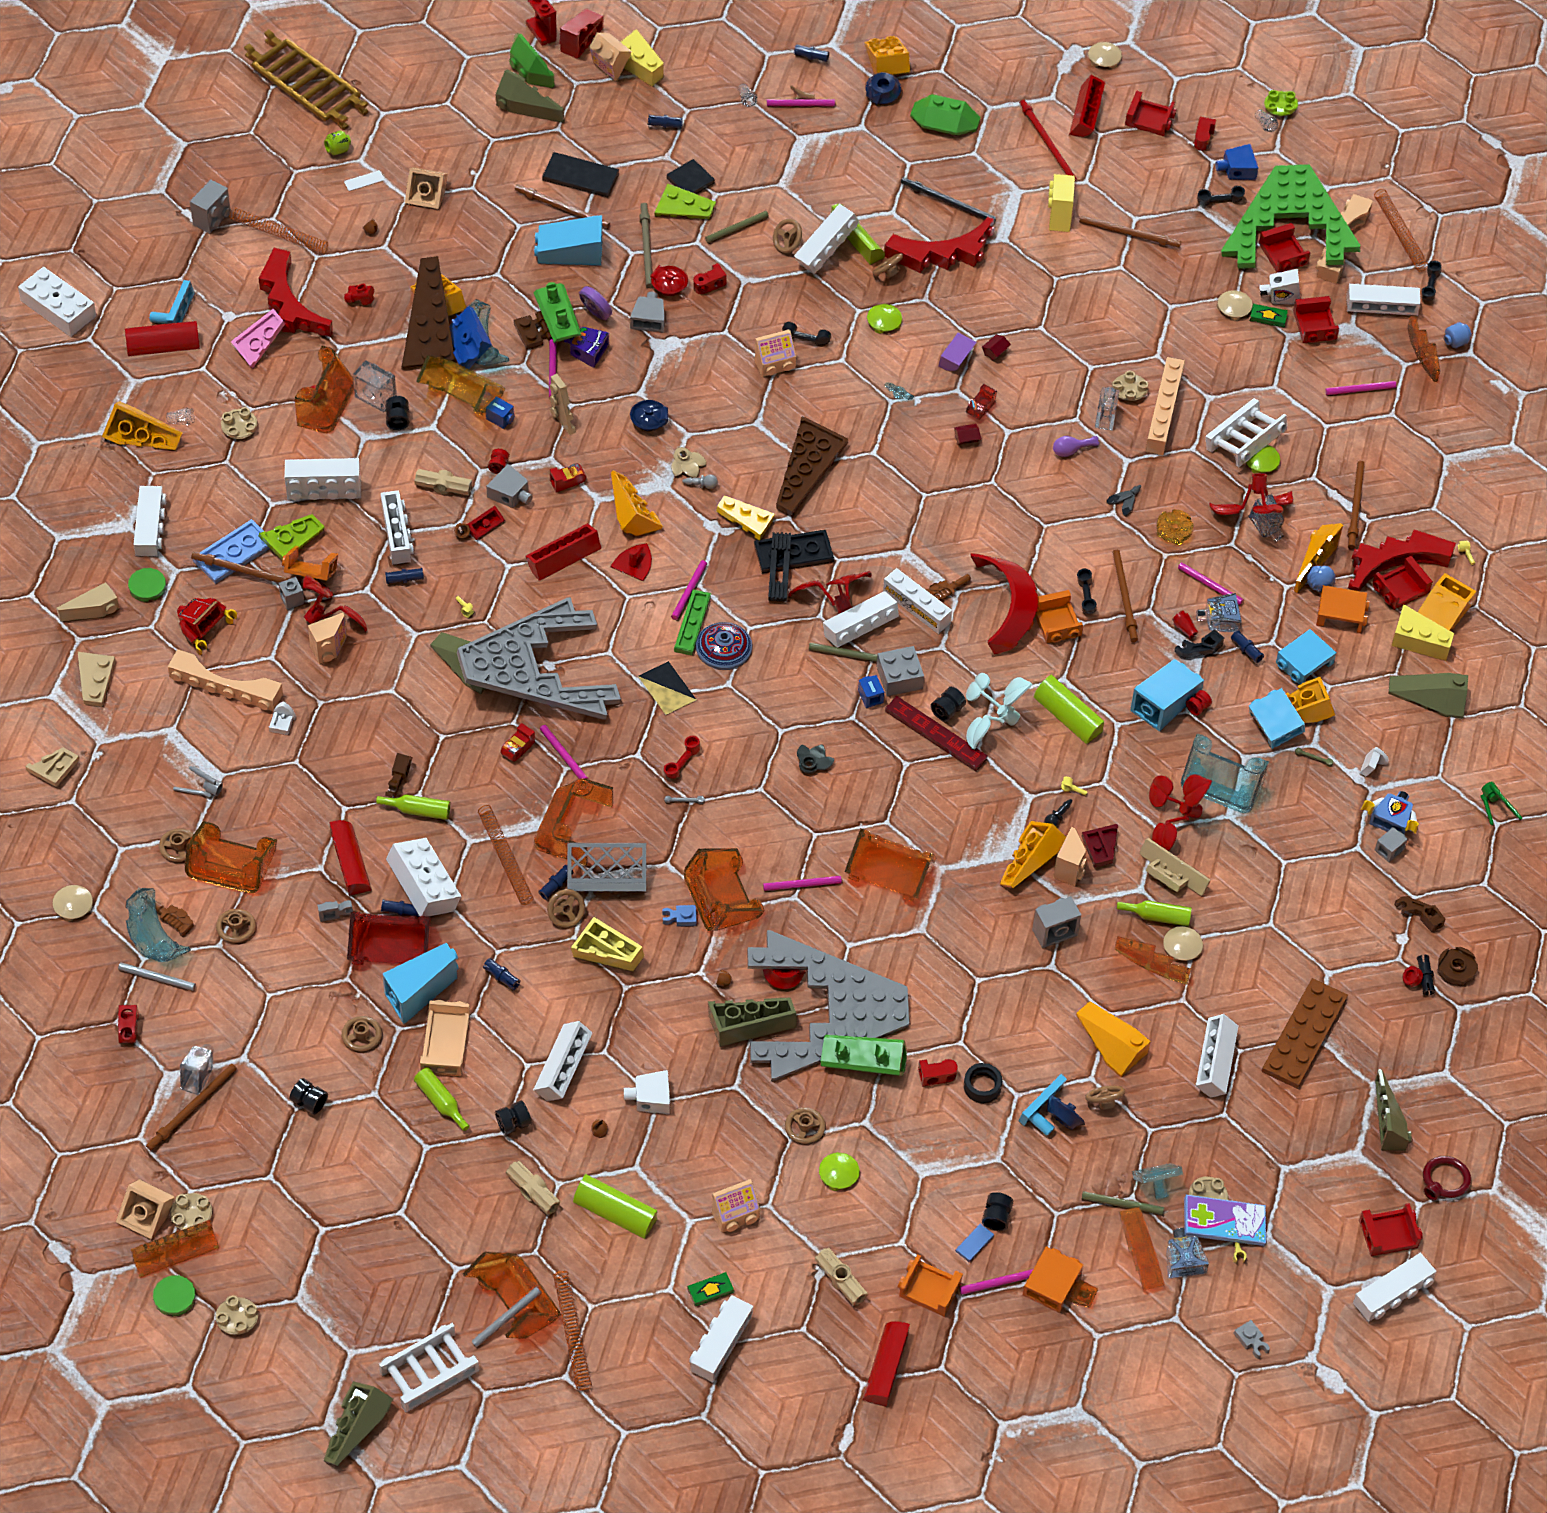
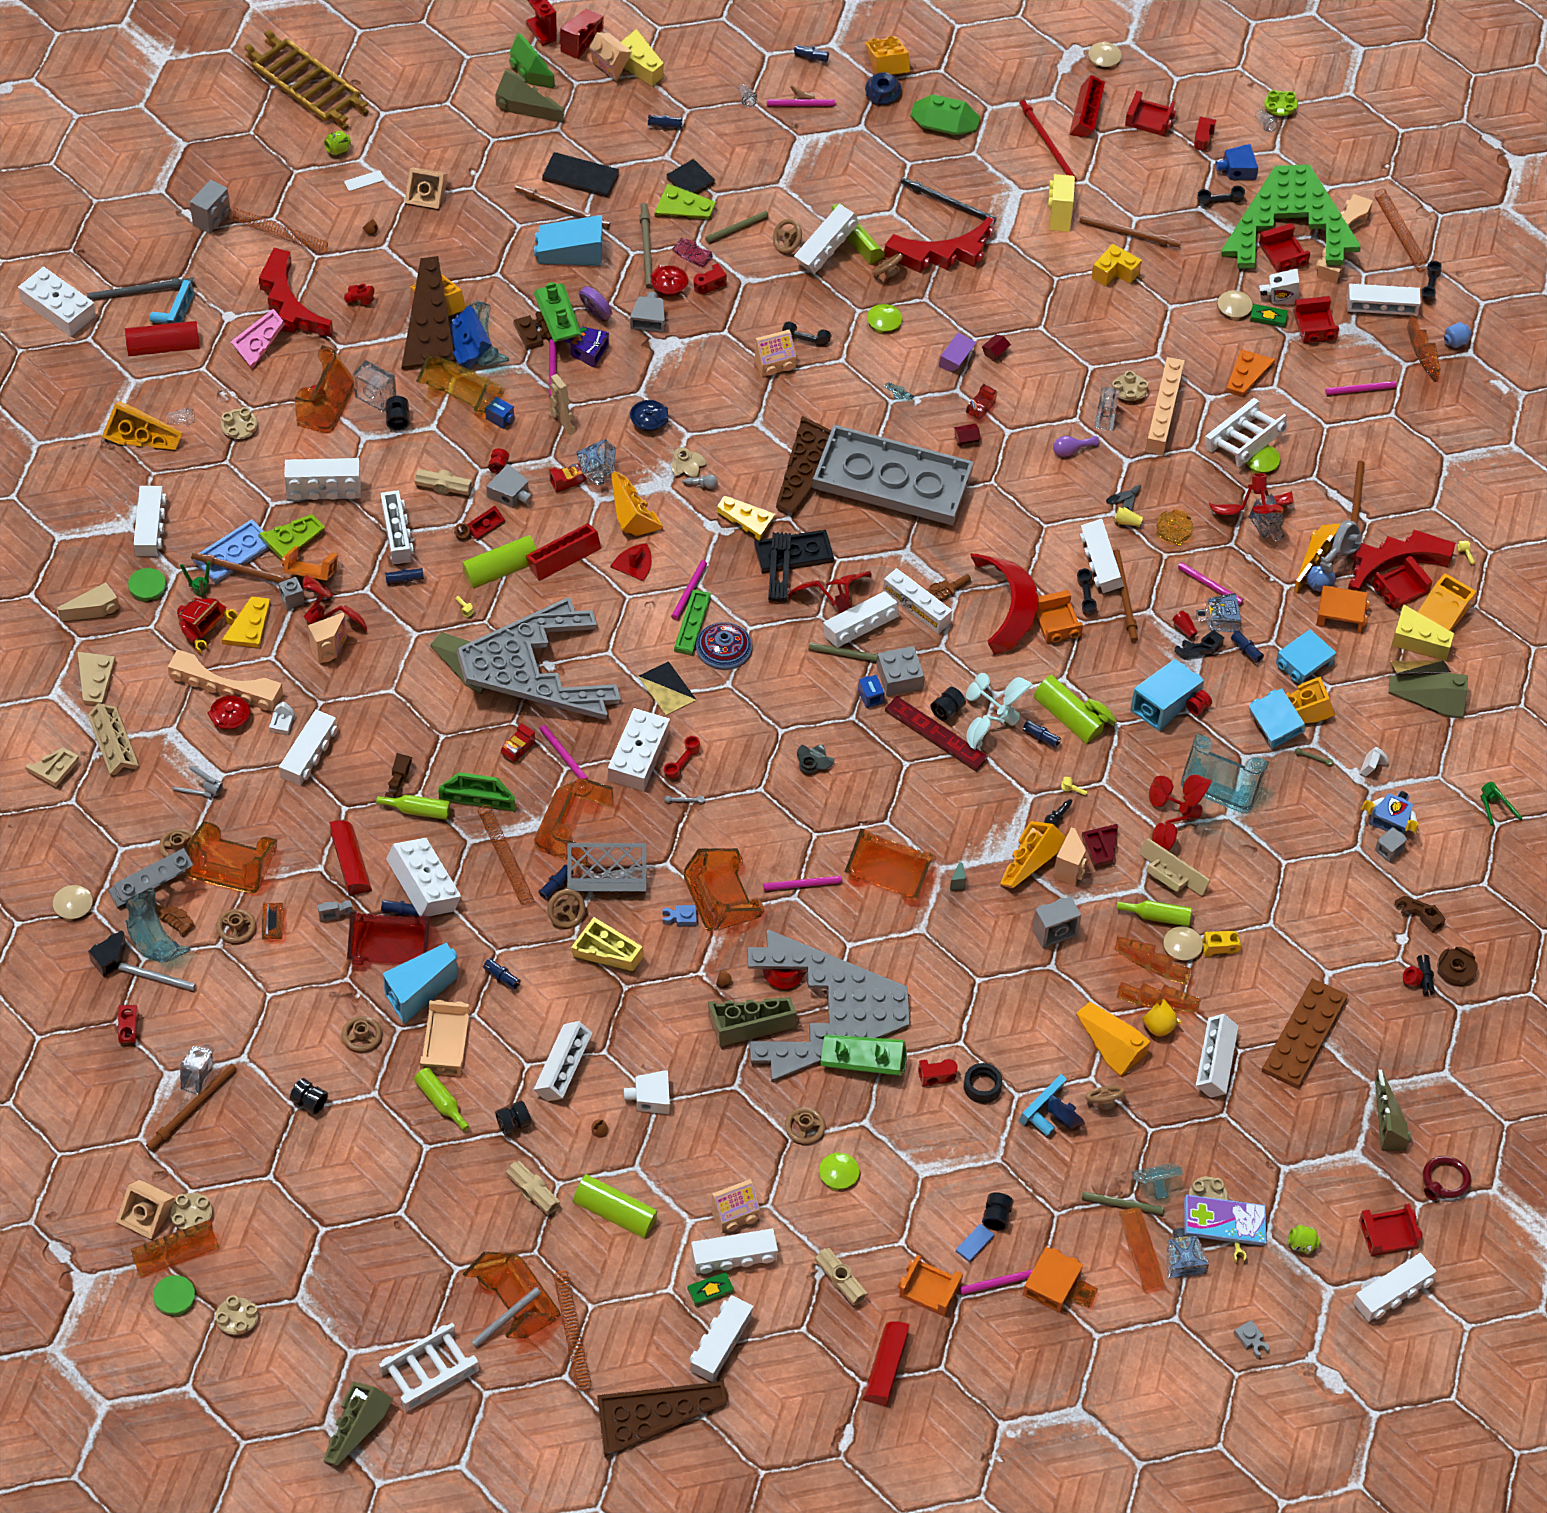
none -> dark grey bar [87,277,194,300]
none -> tan fence [88,703,139,775]
none -> black slope [88,930,126,977]
none -> light grey fence [107,848,193,907]
none -> green plant [180,561,211,596]
none -> red piece [207,695,250,730]
none -> yellow wing [222,597,270,648]
none -> clear orange slope [262,903,283,939]
none -> white brick [279,710,338,786]
none -> bright green wedge [438,772,516,811]
none -> lime brick [462,535,537,589]
none -> clear torso [577,439,616,485]
none -> reddish brown wing [597,1381,727,1457]
none -> white brick [608,708,670,791]
none -> clear pink slope [672,238,713,268]
none -> white brick [691,1229,778,1274]
none -> light grey plate [812,425,974,525]
none -> sand green slope [950,862,966,890]
none -> dark blue pin [1023,720,1061,748]
none -> white brick [1080,519,1124,593]
none -> lime dish [1085,698,1117,726]
none -> yellow brick [1091,244,1142,287]
none -> light yellow cone [1114,507,1143,527]
none -> clear orange slope [1116,982,1201,1012]
none -> yellow helmet [1141,999,1182,1036]
none -> yellow leg [1202,931,1242,957]
none -> orange wing [1226,349,1275,397]
none -> lime head [1288,1225,1320,1254]
none -> light grey piece [1320,520,1362,573]
none -> sticker [1390,660,1451,673]

